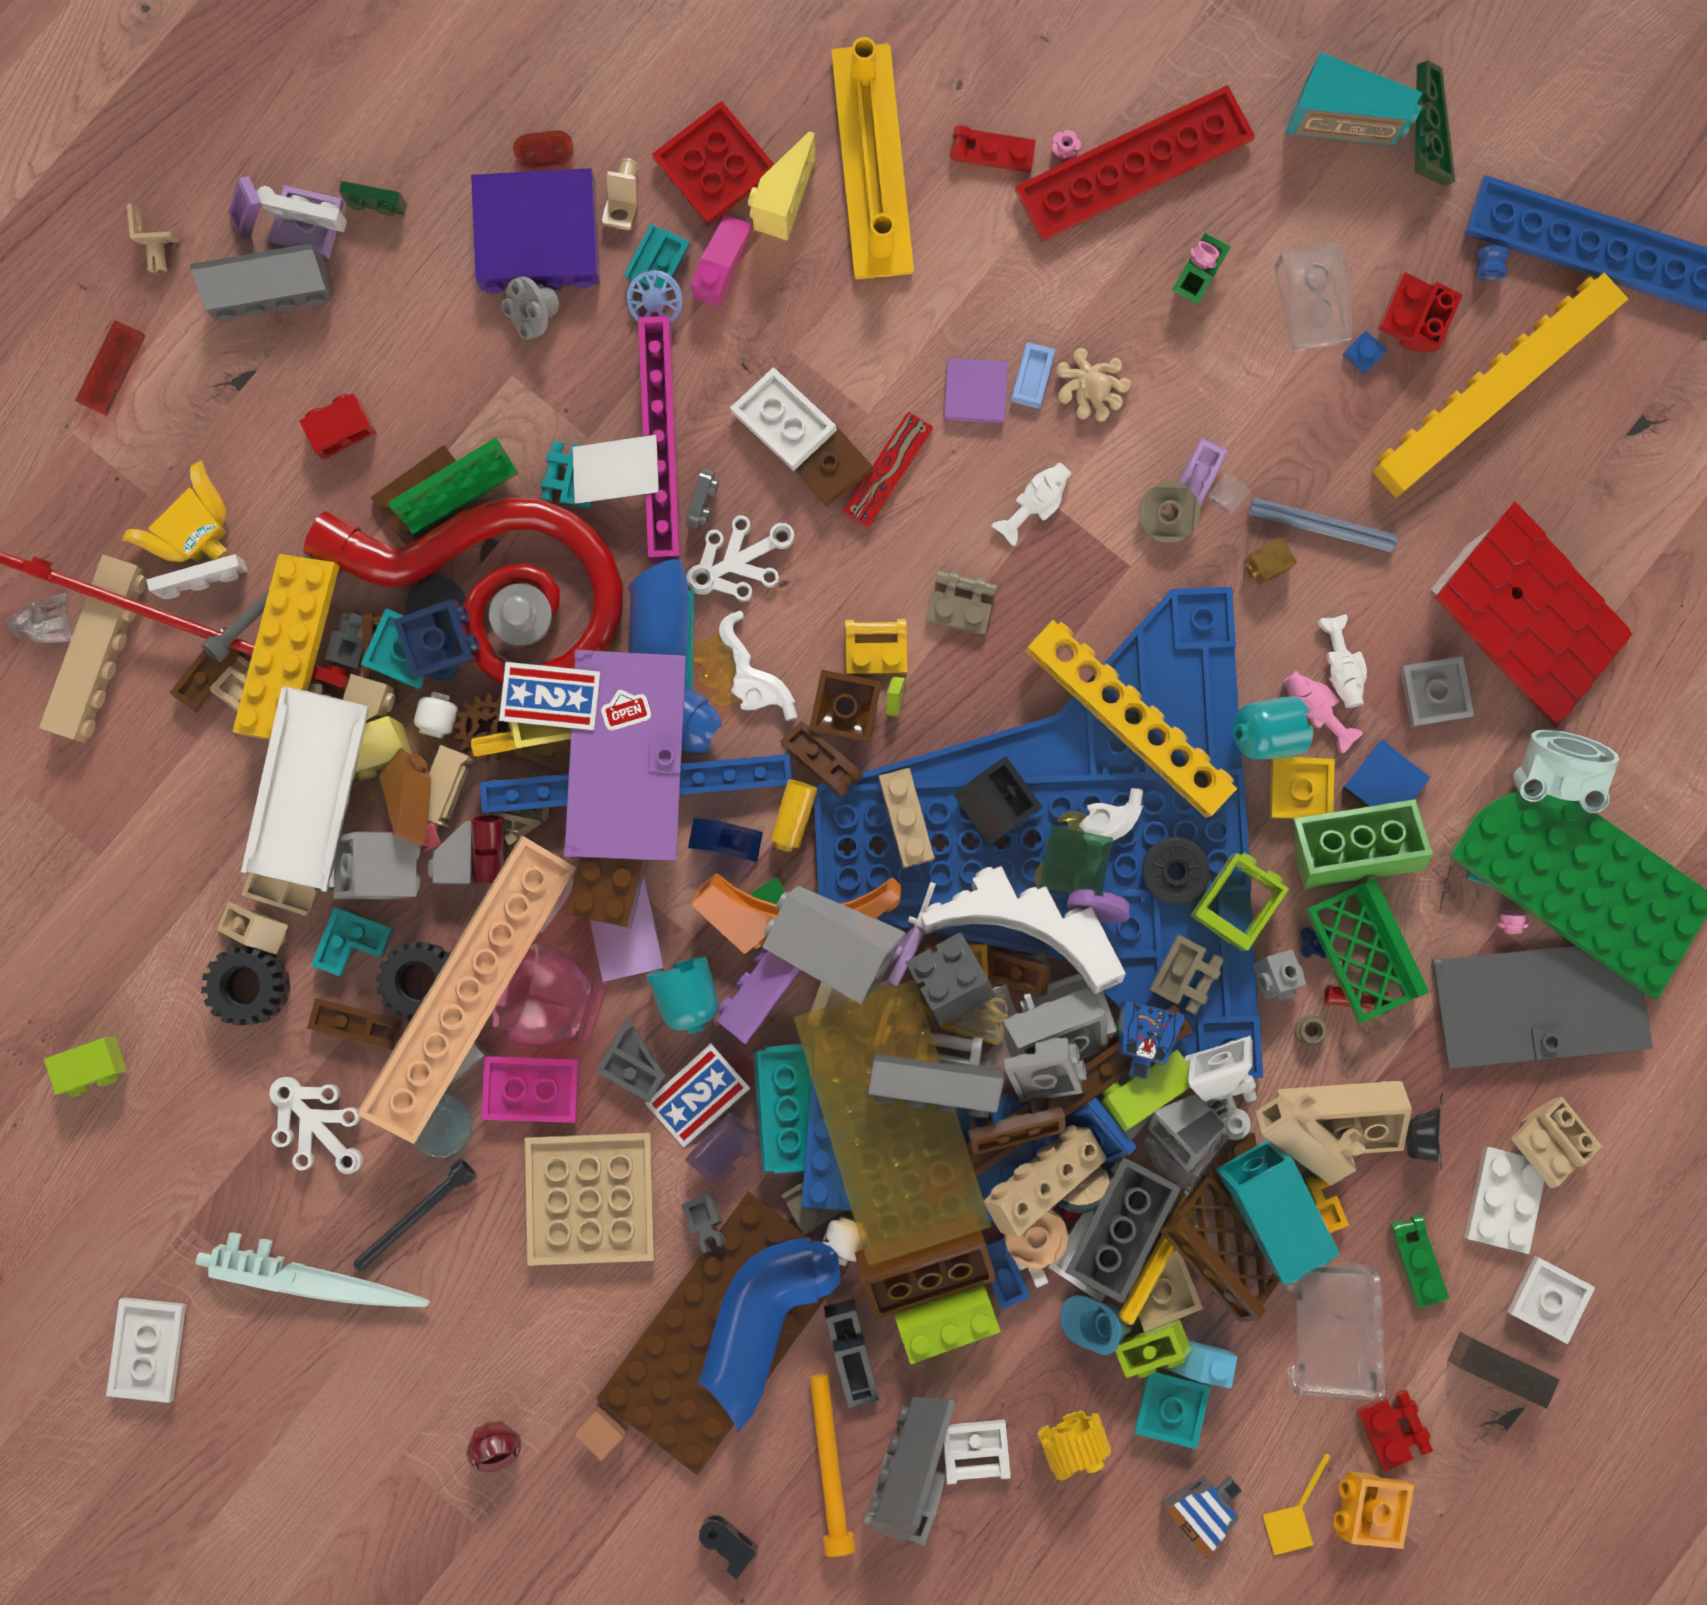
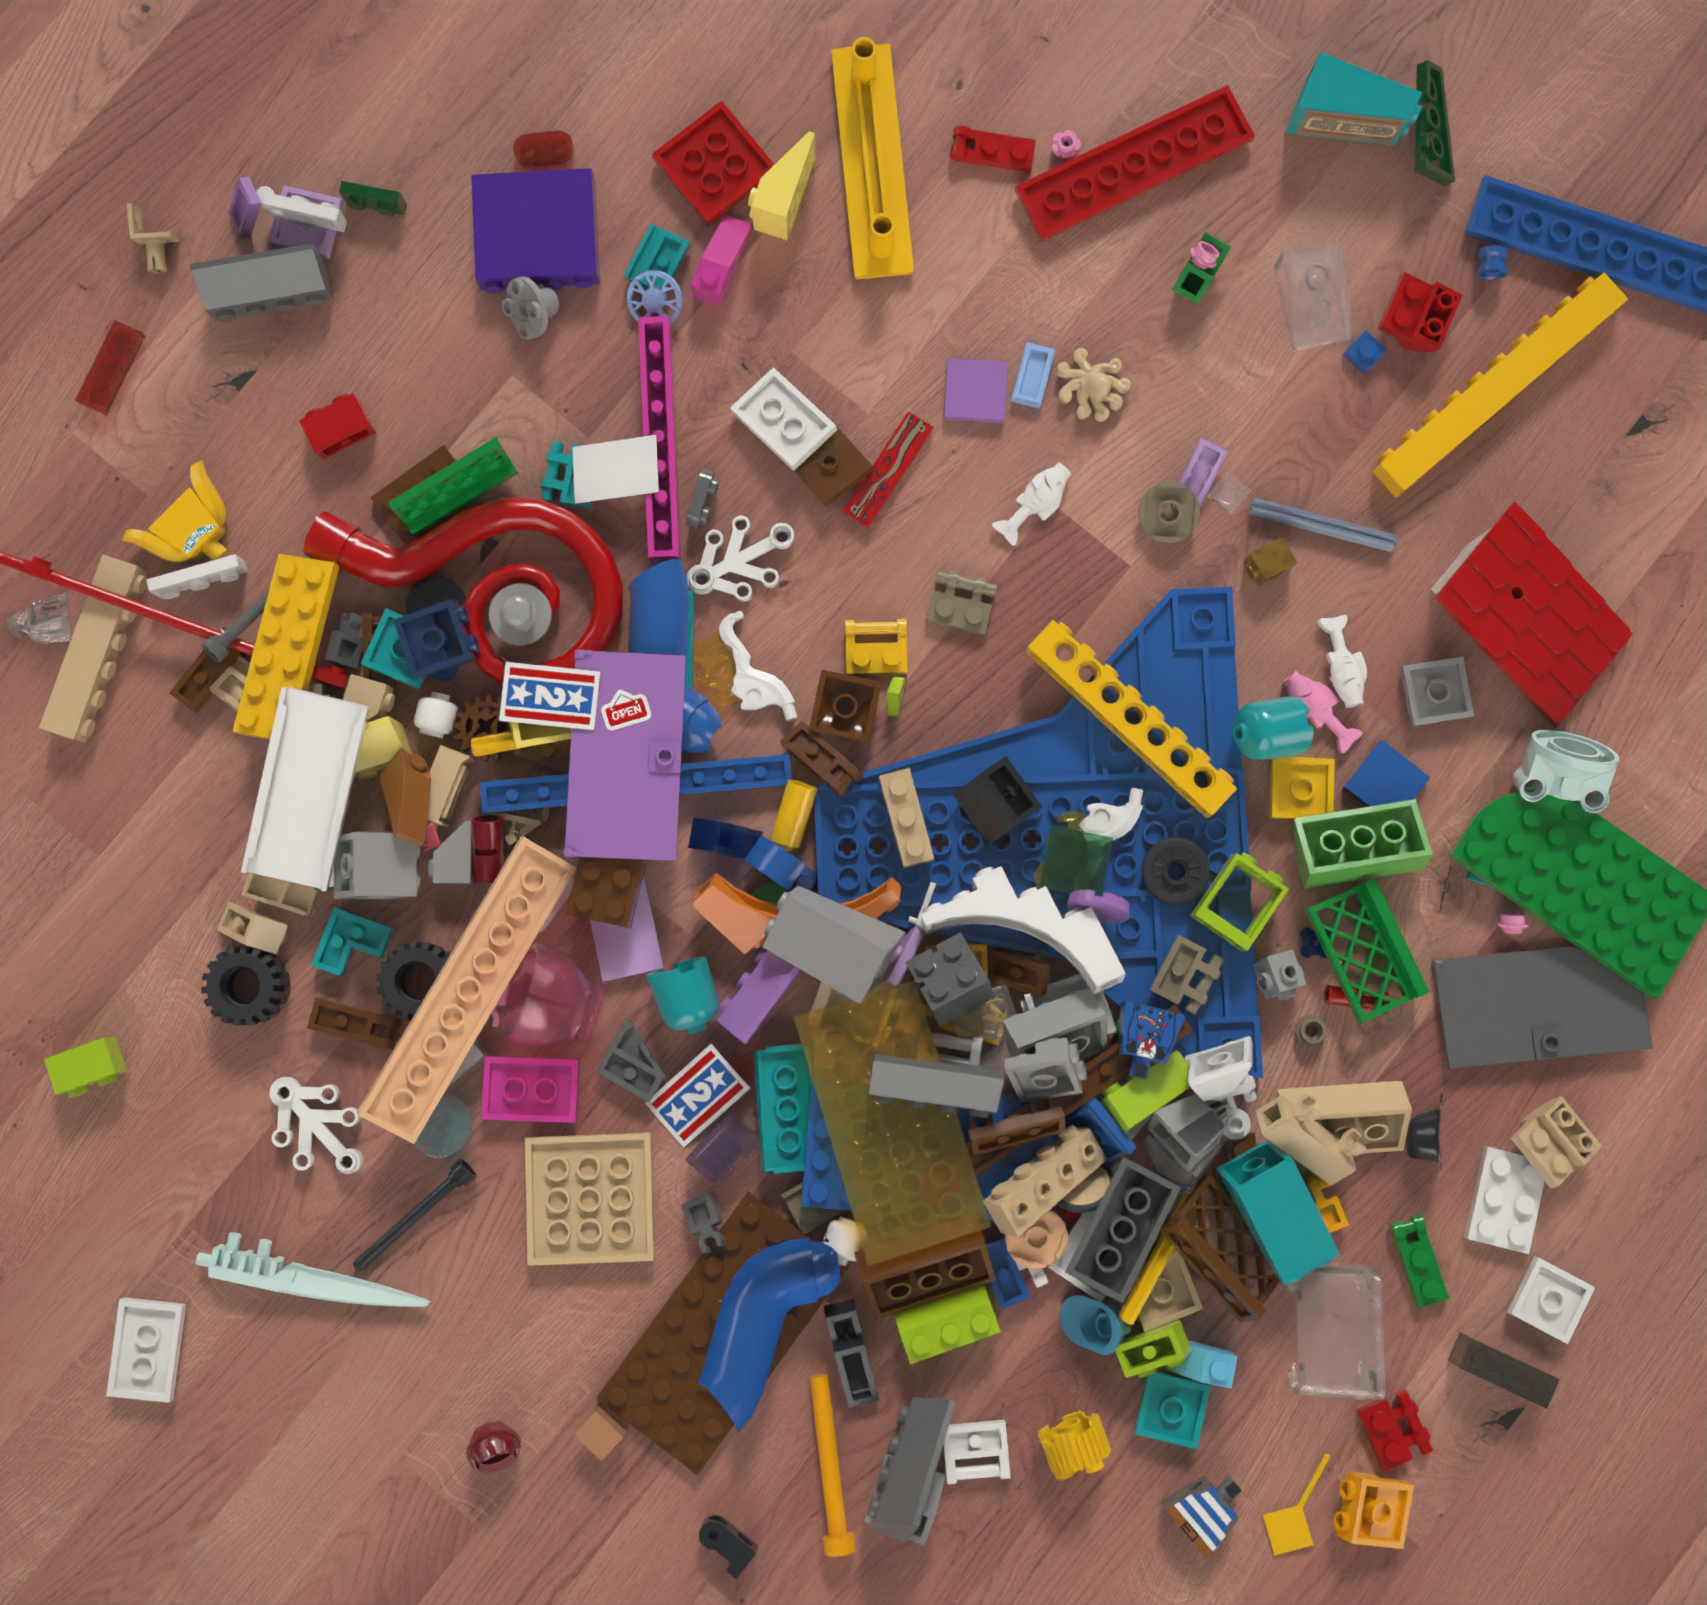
tan bracket [602,158,639,230] -> none
none -> blue brick [744,835,818,892]

